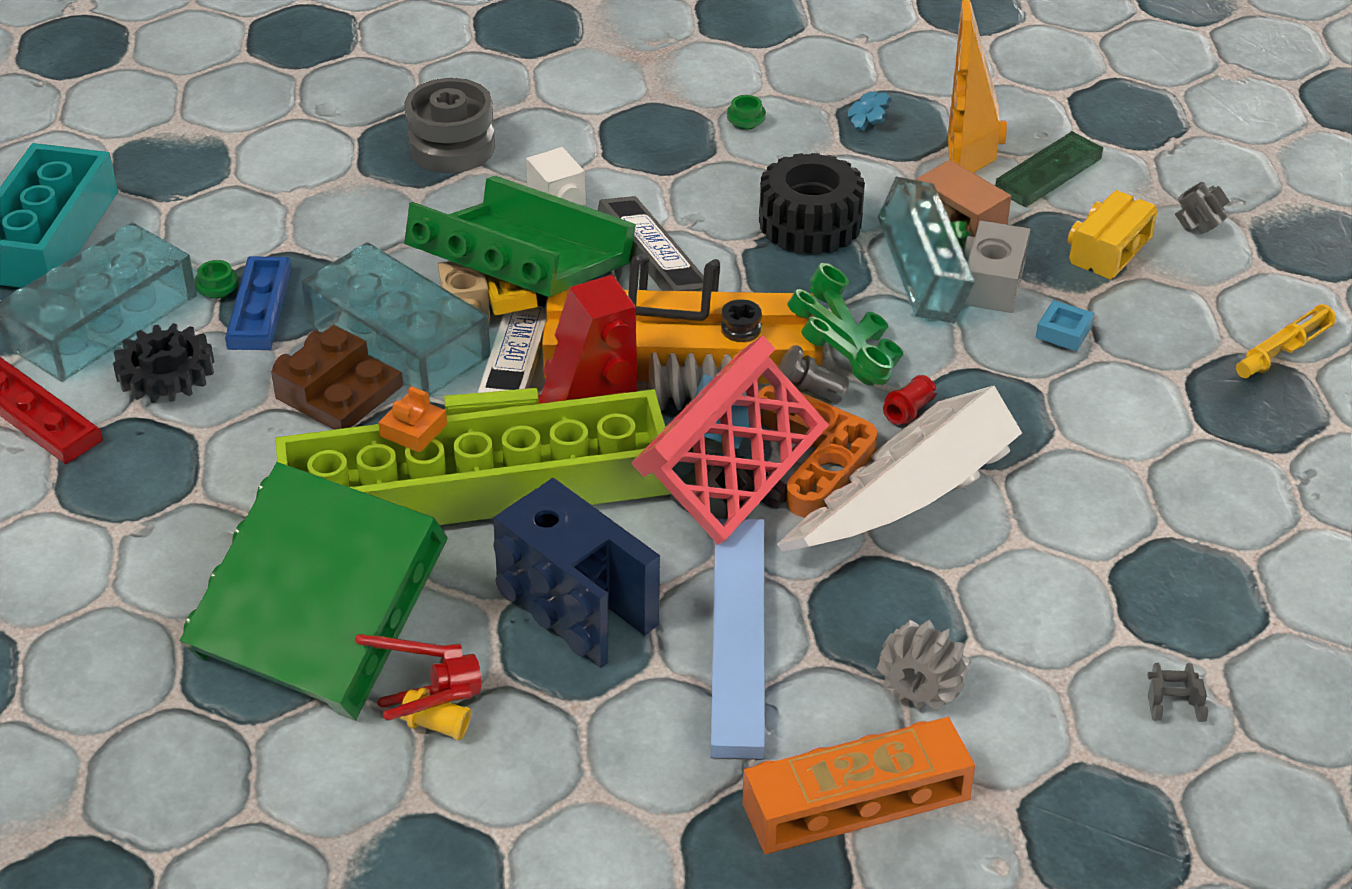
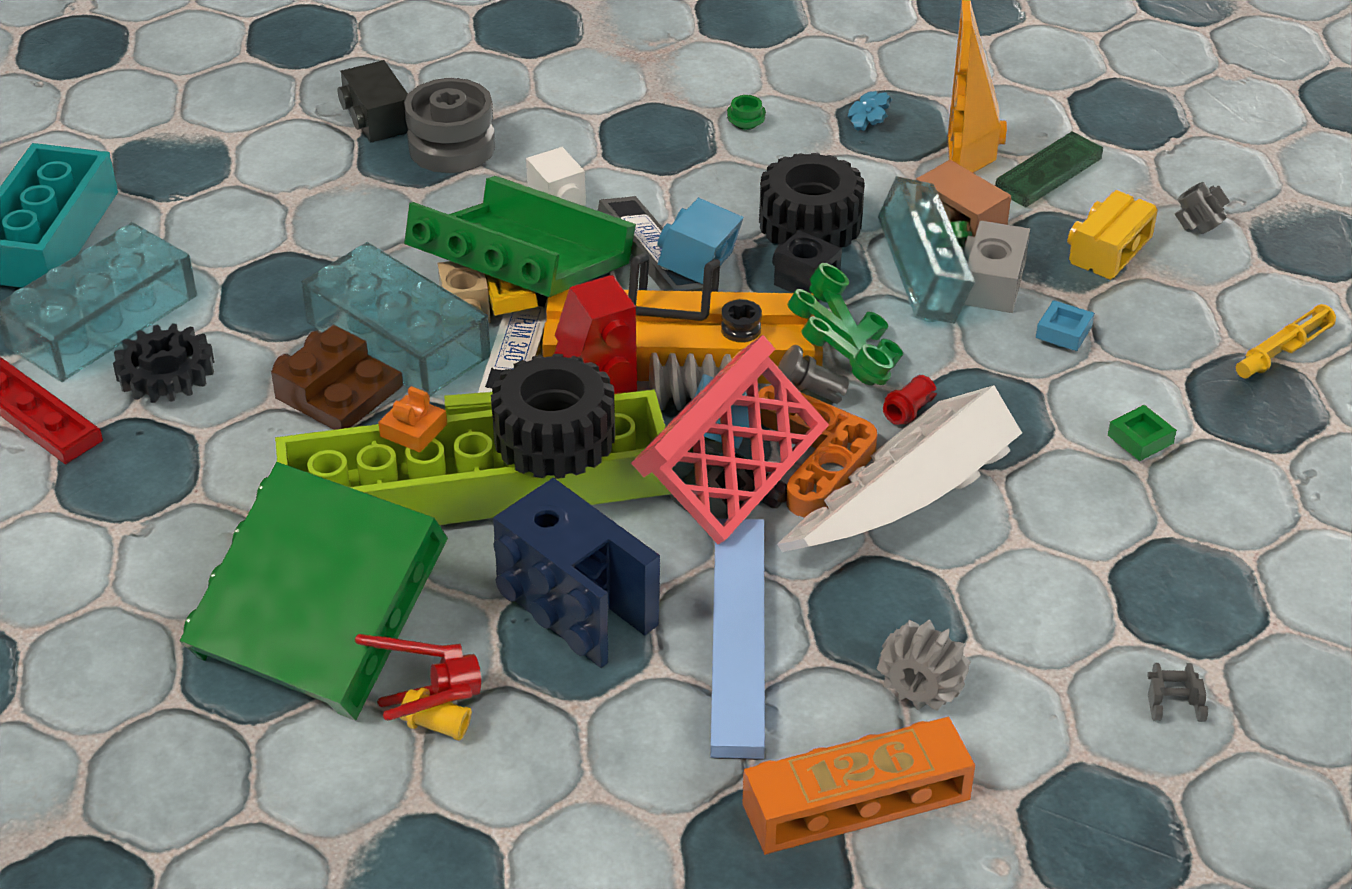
green plate [194,260,239,299] -> none
blue tile [225,256,292,350] -> none
none -> pearl dark grey brick [337,60,409,143]
none -> black tyre [491,354,615,479]
none -> dark azure brick [657,197,744,284]
none -> black brick [772,230,842,302]
none -> green plate [1108,404,1177,461]

